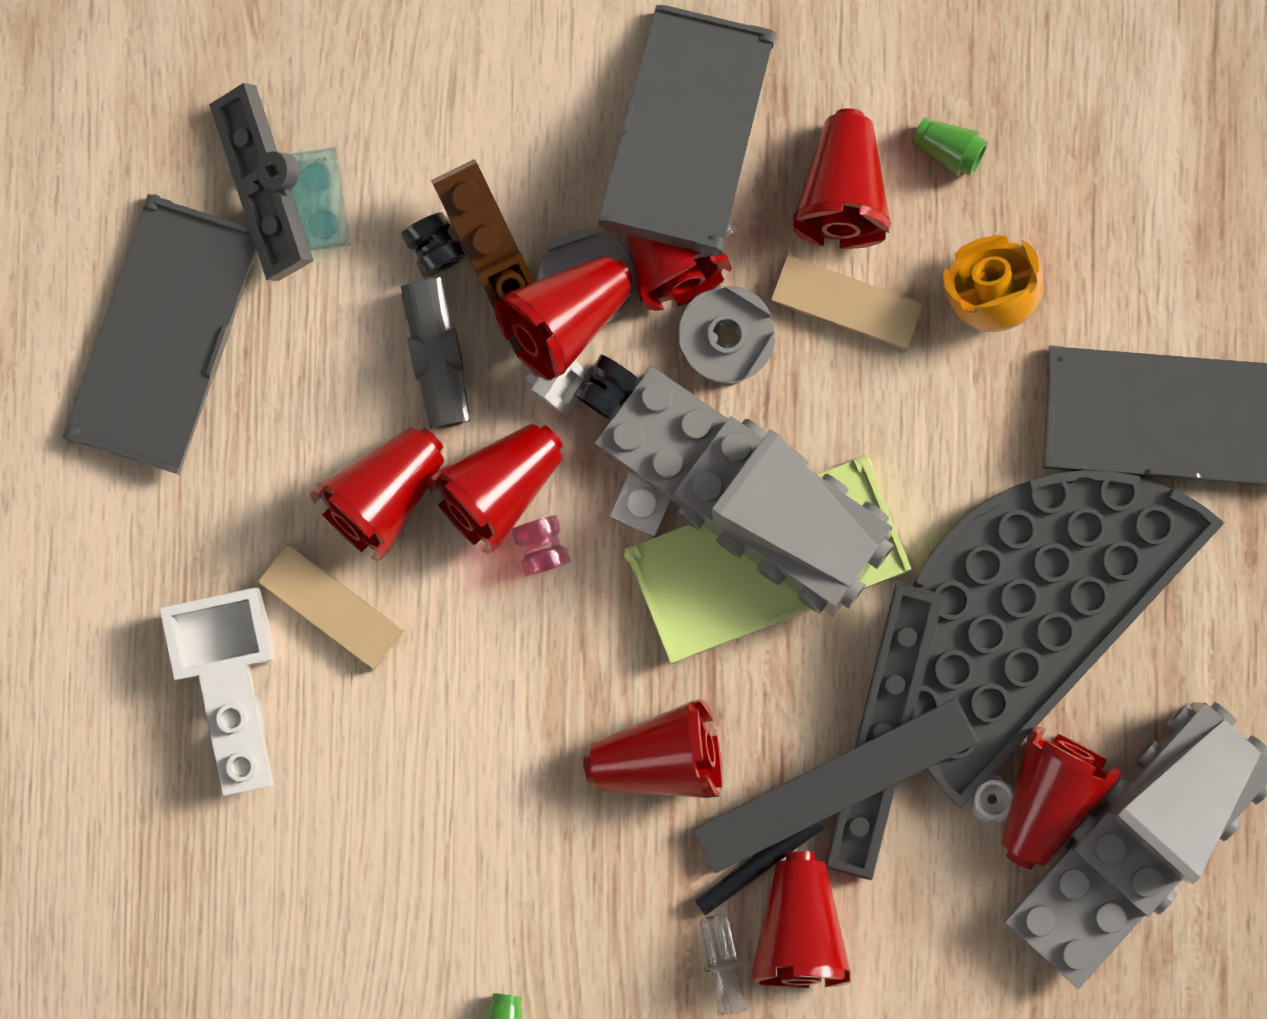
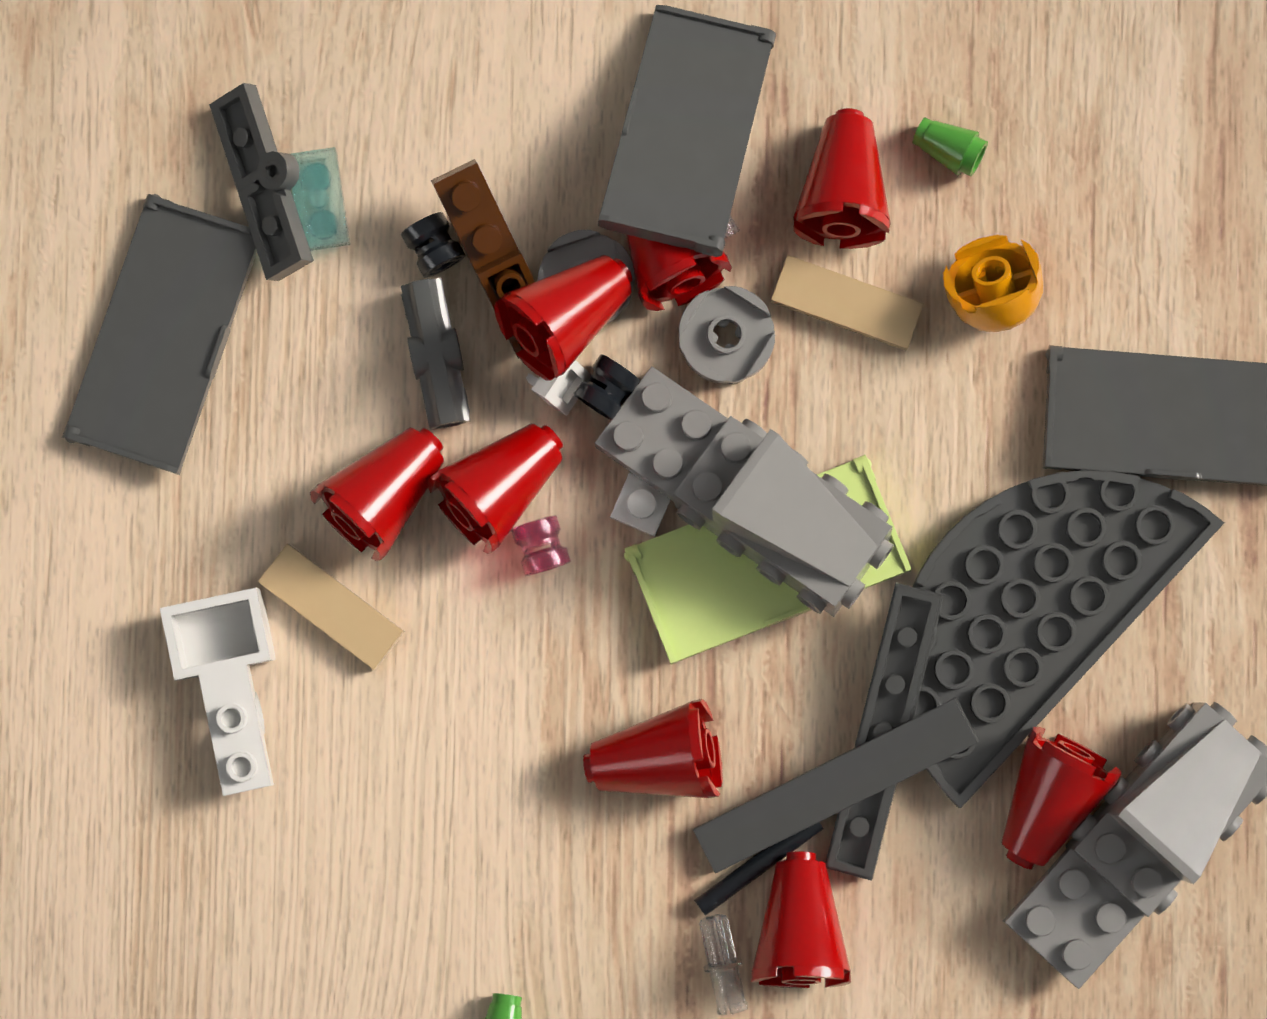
white plate [968,775,1014,822] -> none

